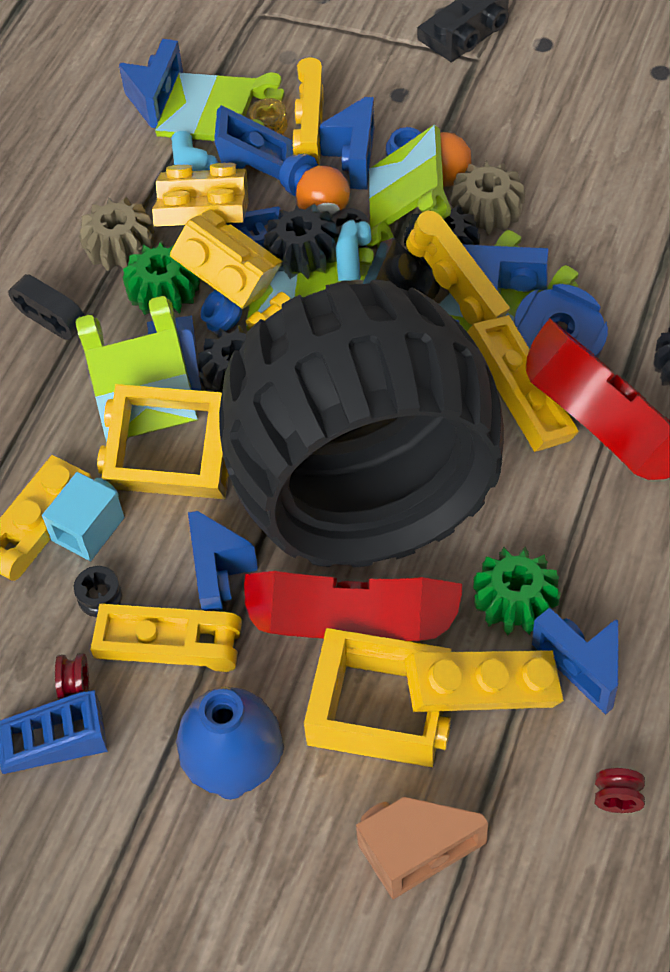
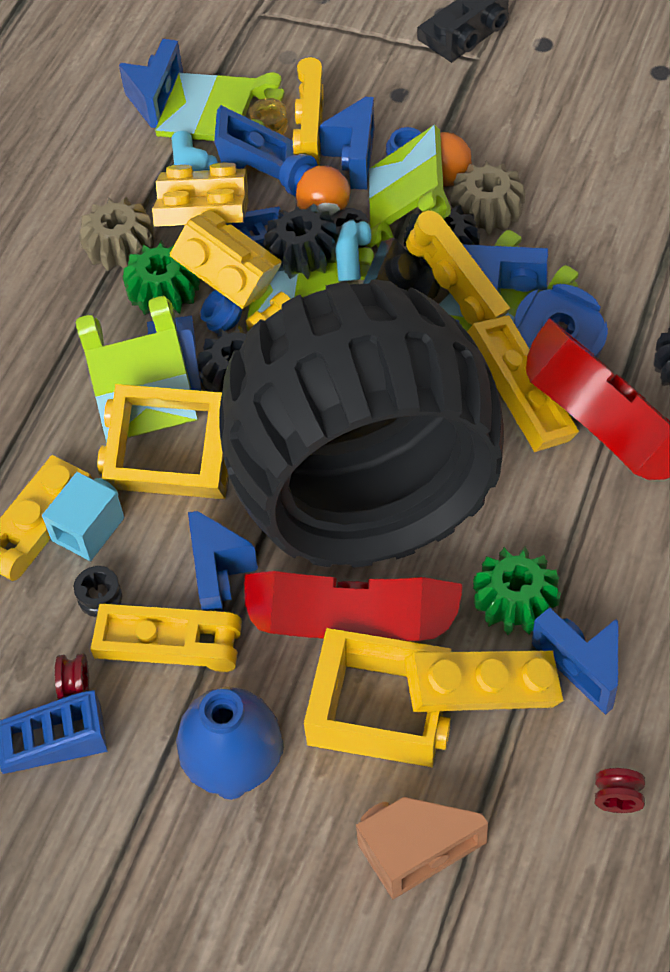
black beam [8,274,85,340] -> none

